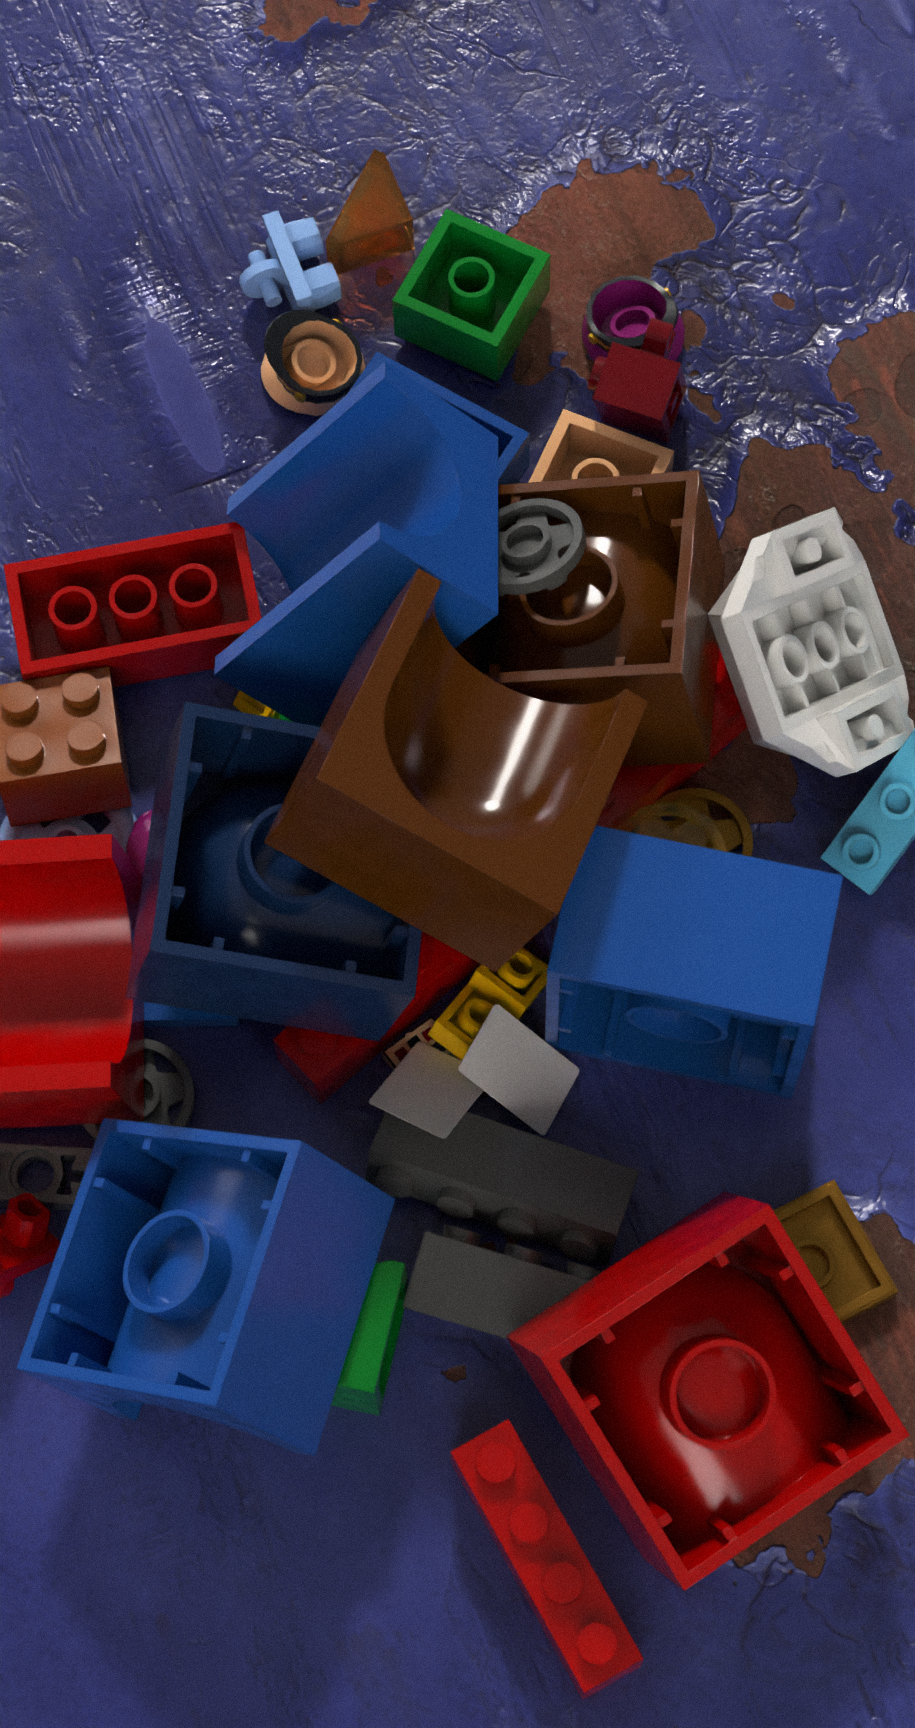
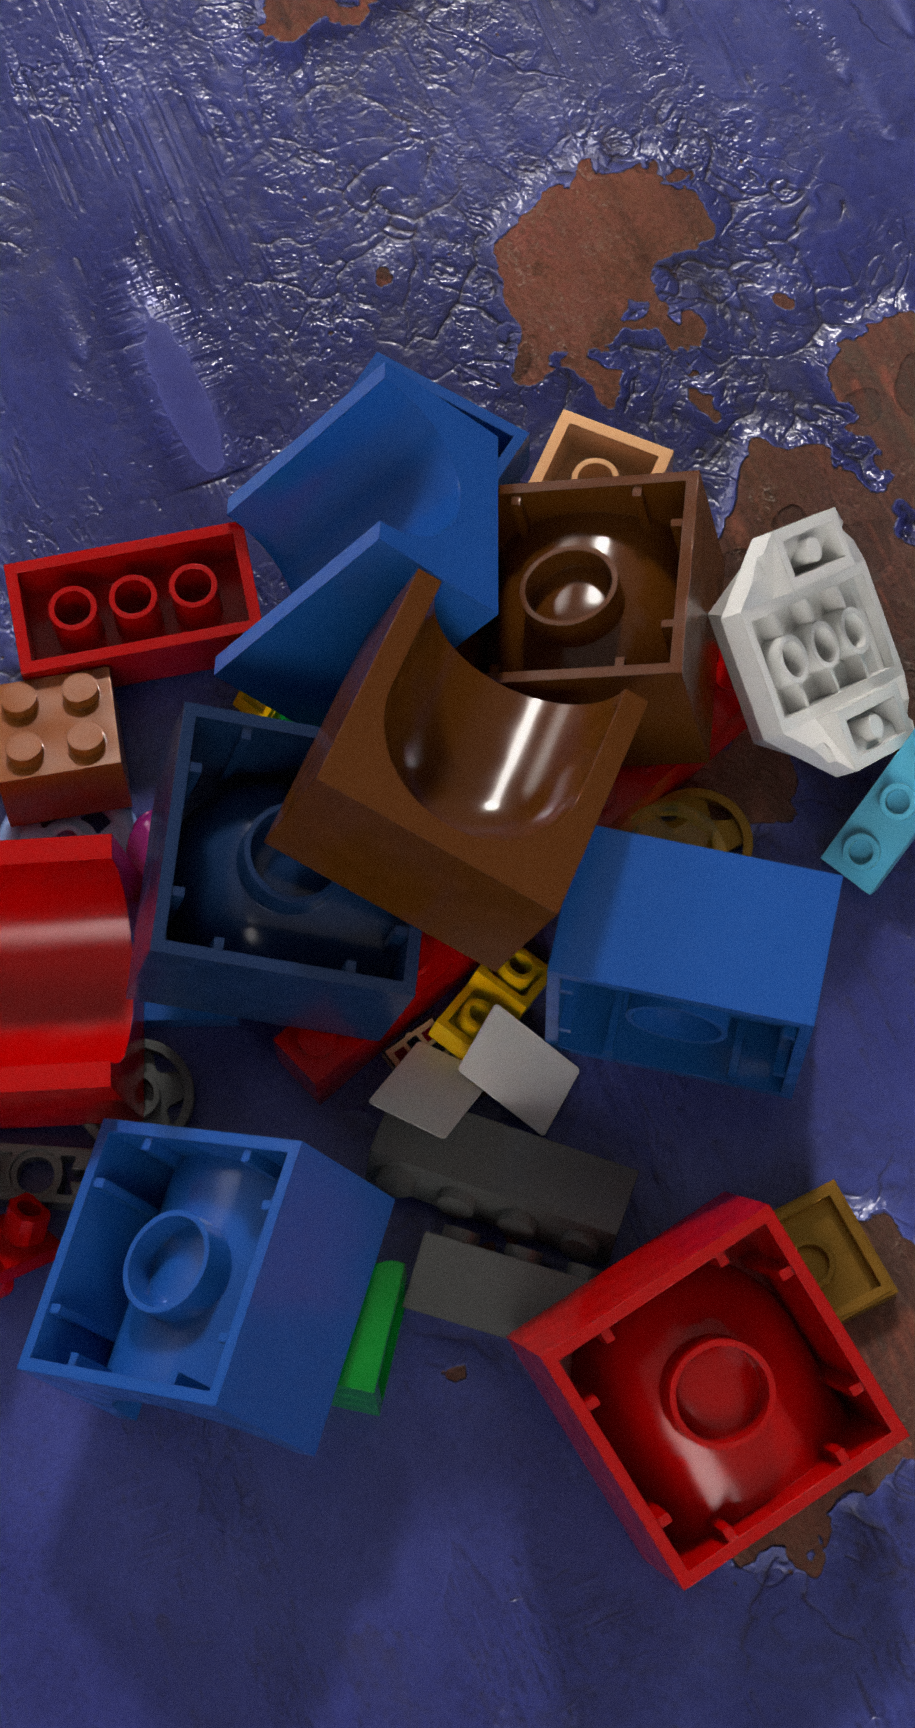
light blue hips [239,210,342,312] -> none
light nougat piece [261,310,366,416] -> none
clear orange slope [325,149,414,275] -> none
green brick [392,209,551,382] -> none
red brick [450,1419,644,1700] -> none
dark grey wheel [498,498,587,597] -> none
magenta piece [582,275,685,362] -> none
dark red brick [587,318,687,442] -> none

